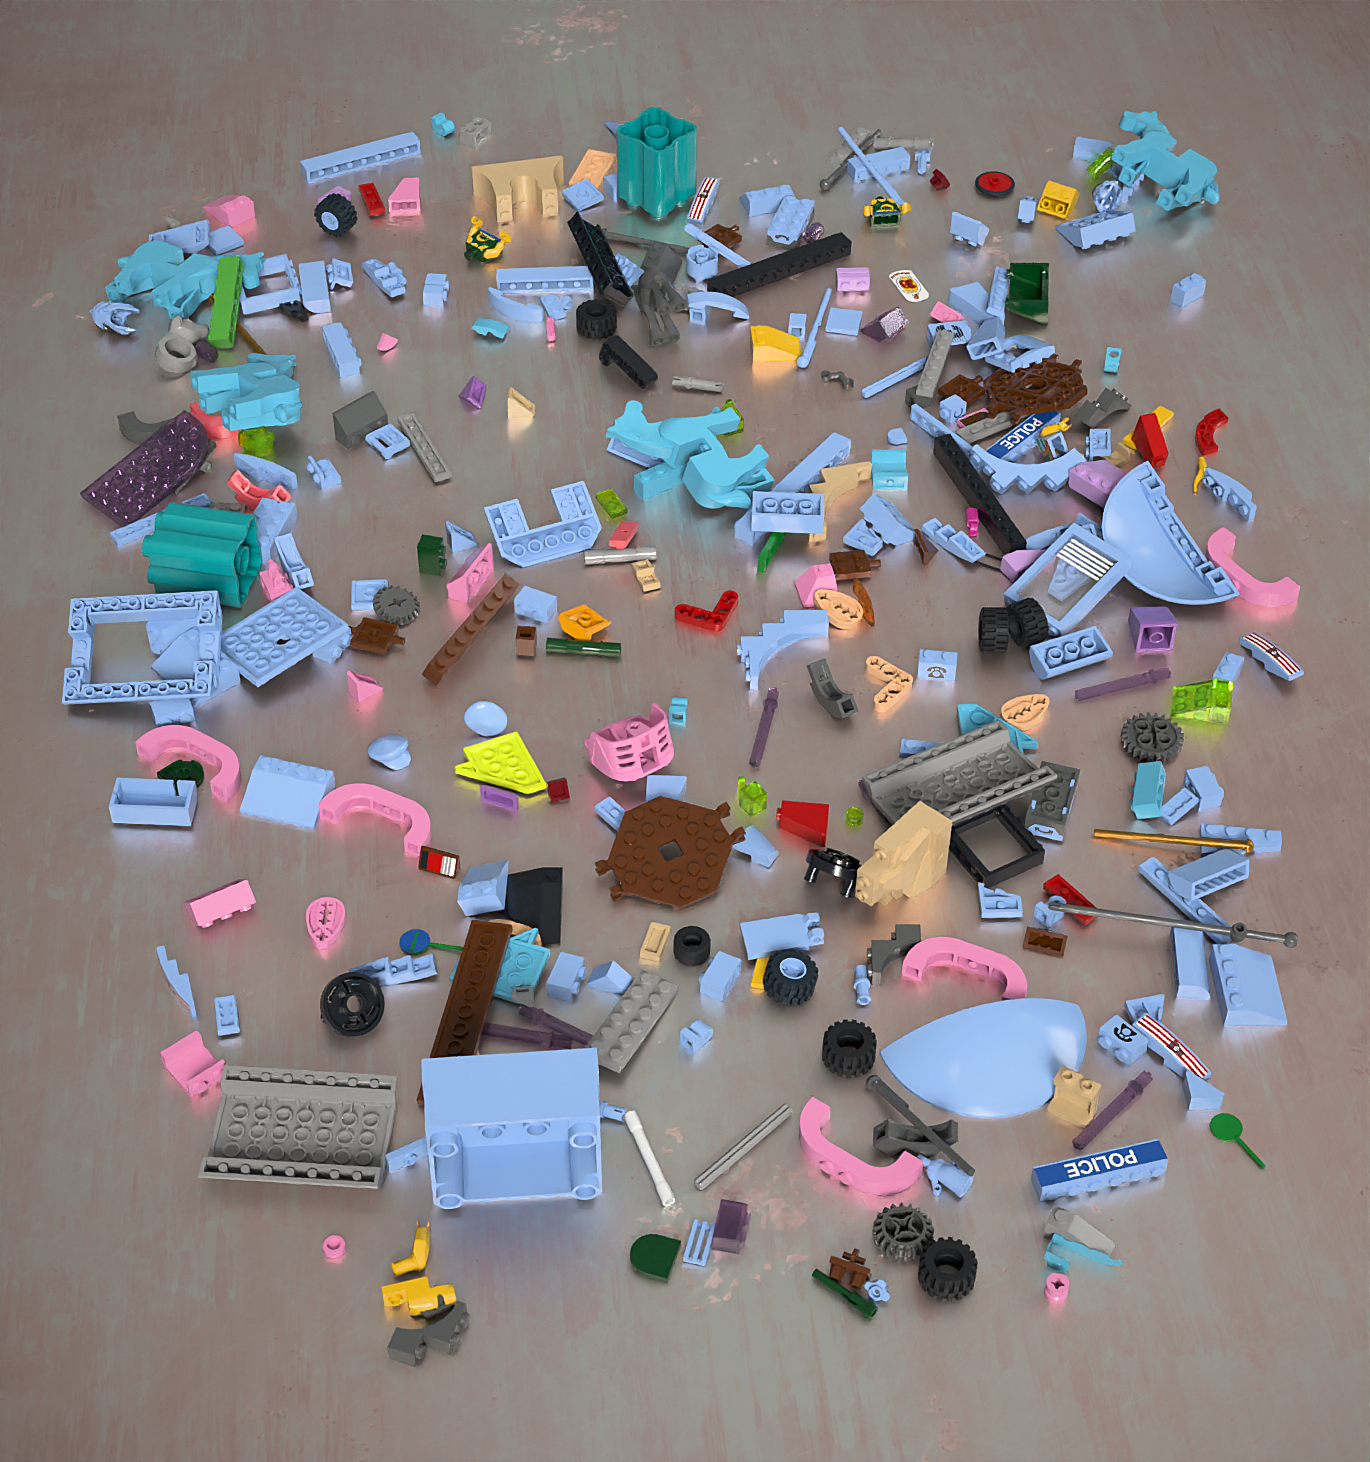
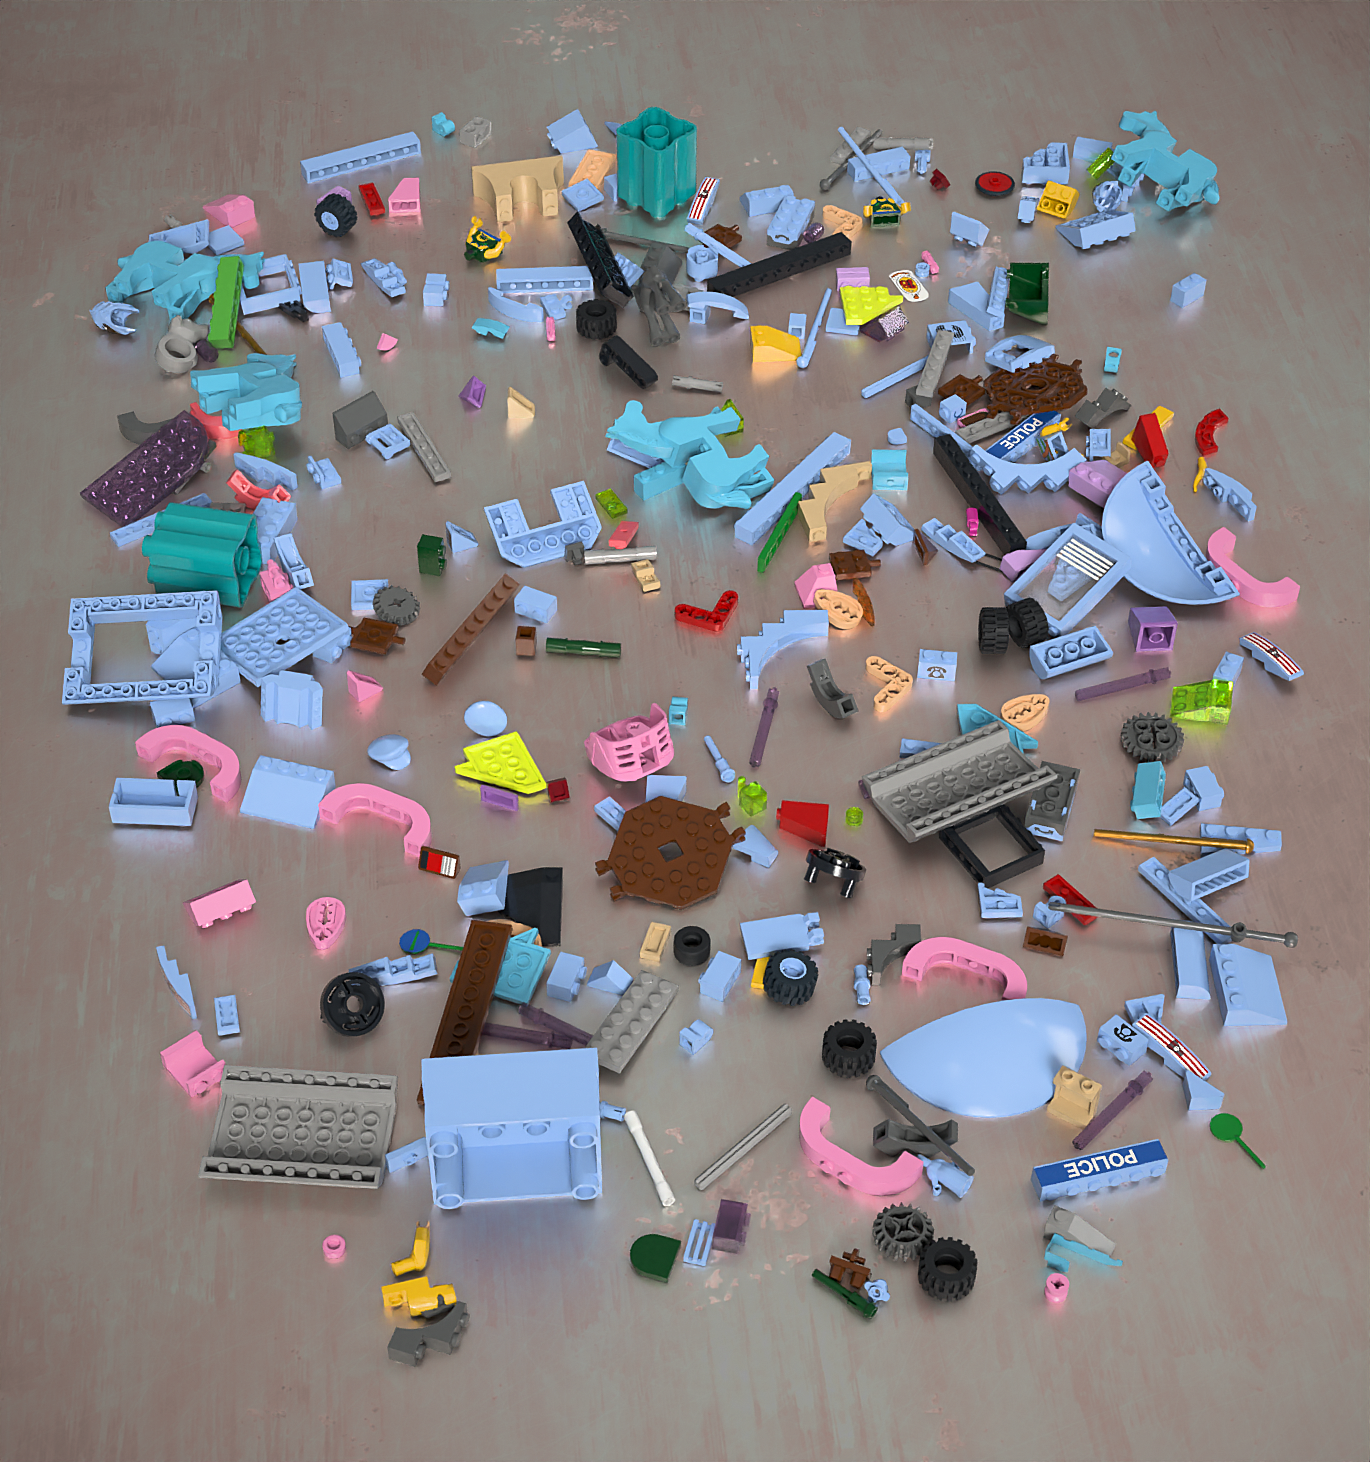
bright pink slope [447,543,494,604] -> none
light grey slope [511,986,534,1007] -> none
light orange slope [558,604,610,641] -> none
light blue brick [751,491,824,534] -> none
dark grey arm [821,371,854,390] -> none
tan panel [855,801,952,906] -> none
bright pink plate [930,301,965,323] -> none
light blue slope [966,316,1005,360] -> none
none -> light blue slope [261,670,323,730]
none -> light blue slope [547,109,598,153]
none -> dark grey tile [564,541,584,565]
none -> light blue pin [704,735,735,783]
none -> light nougat beam [823,205,863,239]
none -> neon yellow wing [839,286,903,325]
none -> light blue bush [915,262,930,277]
none -> bright pink axle [921,251,939,274]
none -> light blue brick [1021,142,1070,185]

